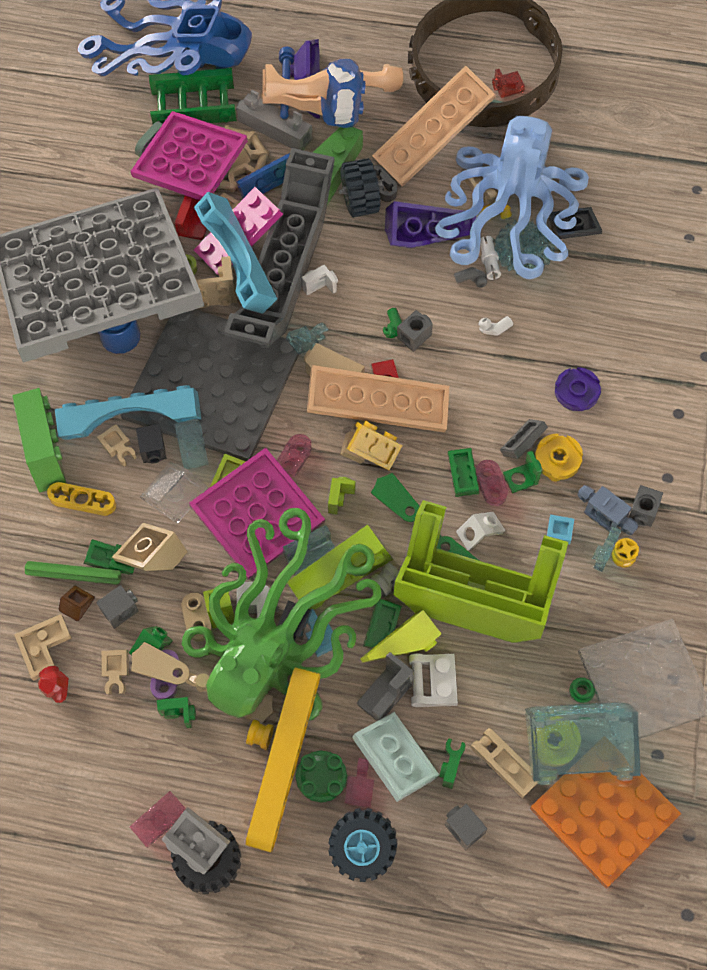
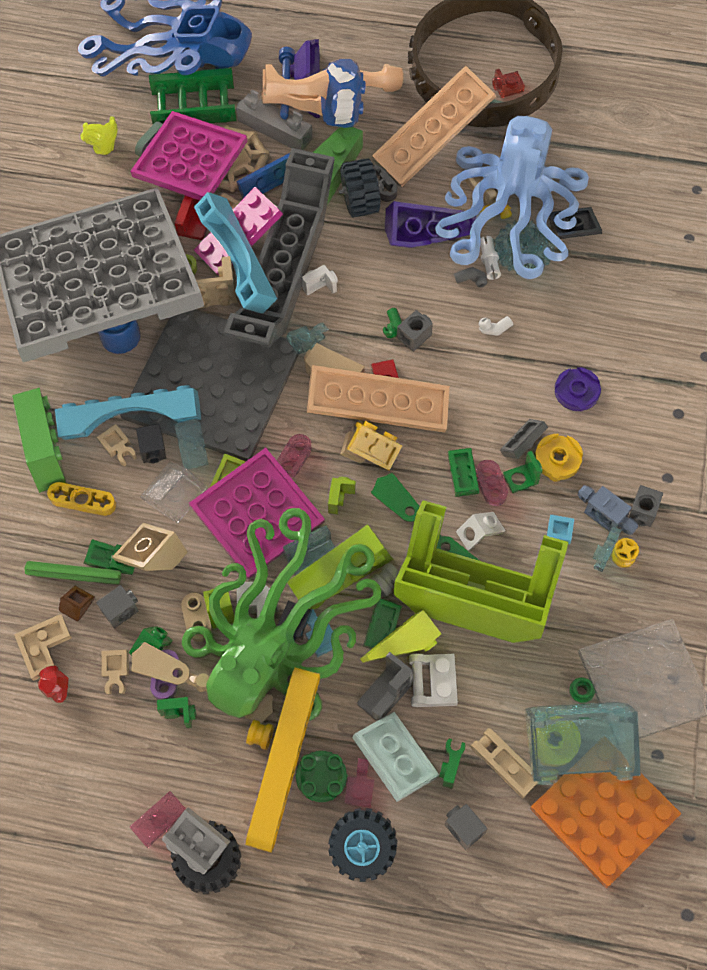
none -> neon yellow hair [80,116,118,155]

